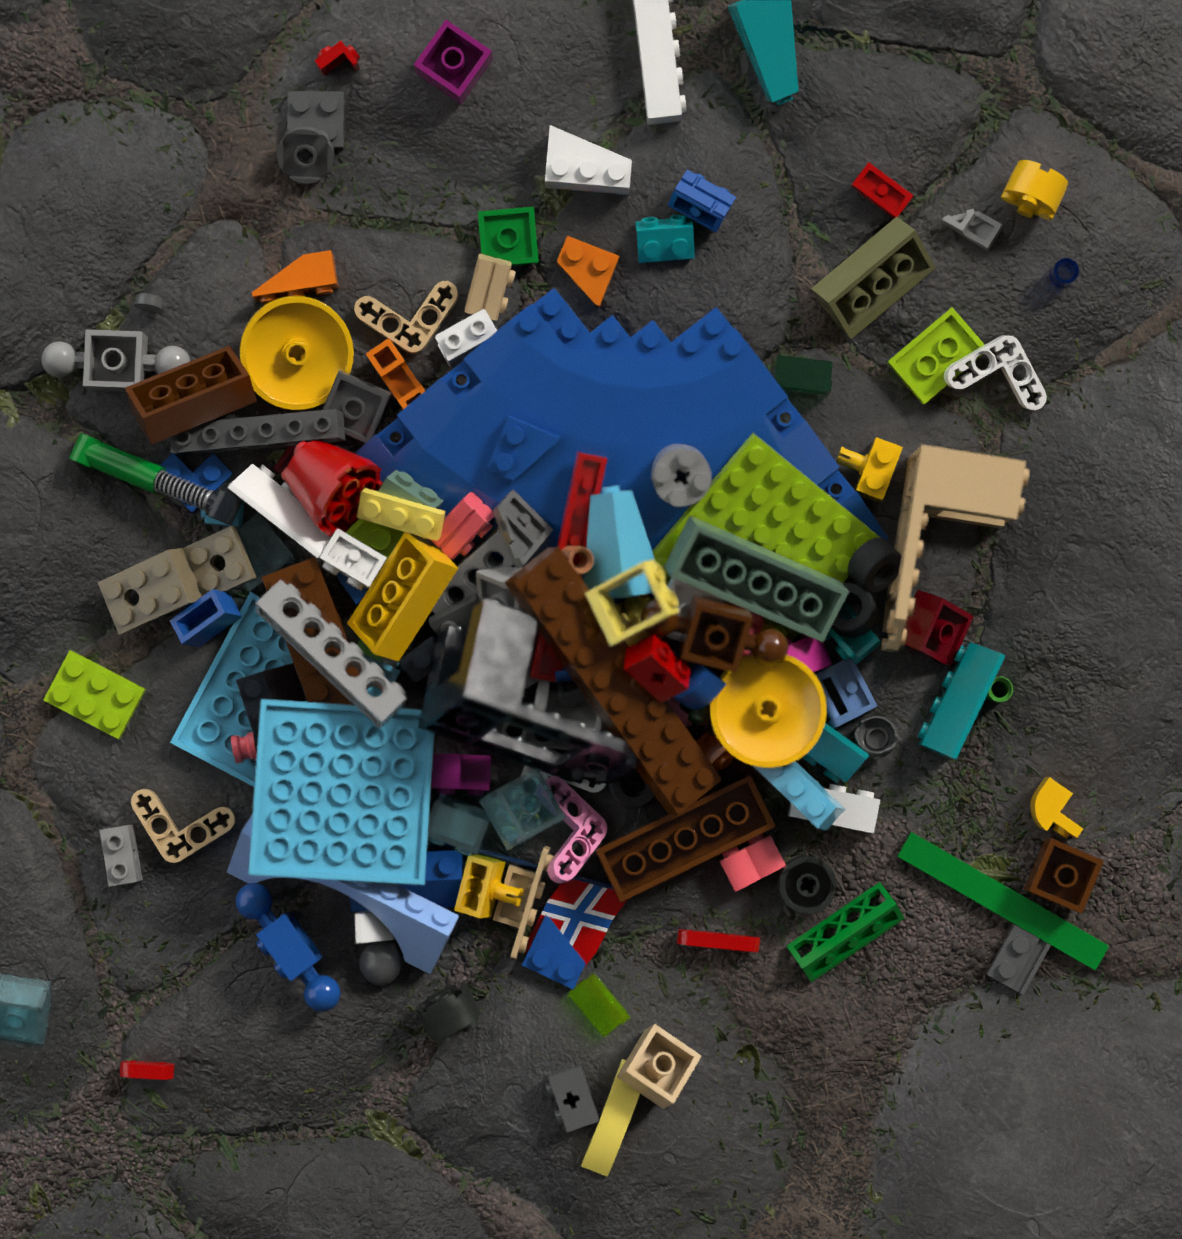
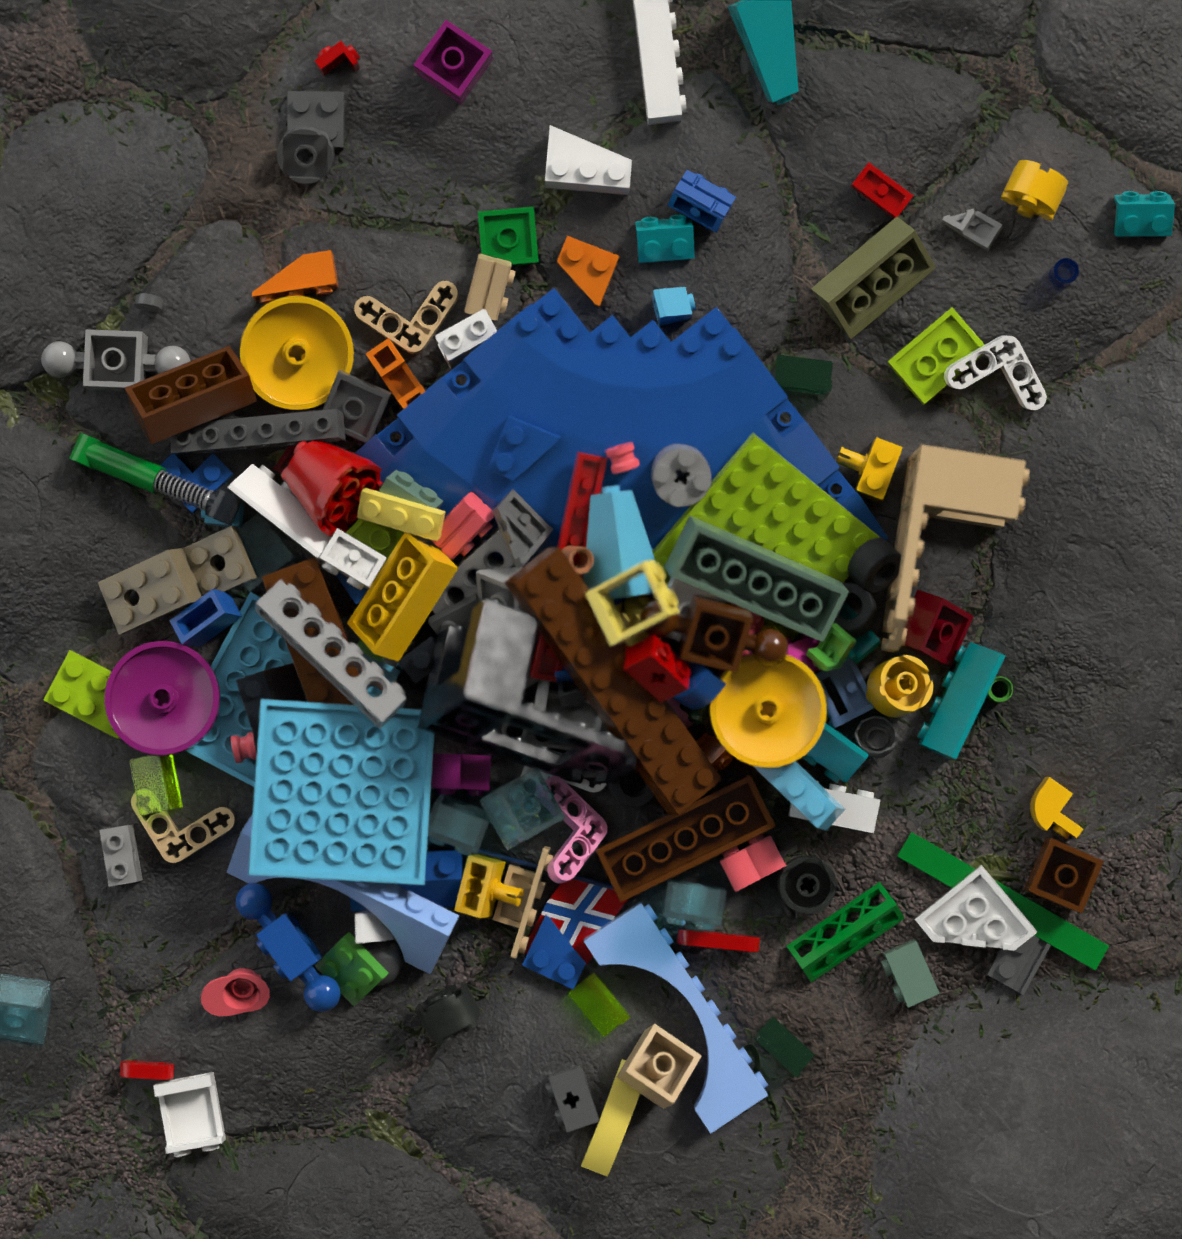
none -> magenta dish [105,641,220,756]
none -> clear neon green panel [129,755,183,815]
none -> white panel [153,1072,226,1157]
none -> coral piece [201,968,270,1017]
none -> bright green plate [315,932,388,1006]
none -> light blue arch [584,901,768,1133]
none -> coral wheel [605,442,640,474]
none -> medium azure slope [652,287,696,327]
none -> clear light blue brick [661,879,726,930]
none -> clear green panel [753,1015,815,1079]
none -> bright green bracket [806,623,856,671]
none -> yellow brick [866,655,933,718]
none -> sand green brick [880,939,940,1008]
none -> white plate [915,865,1037,951]
none -> teal bracket [1114,191,1175,236]

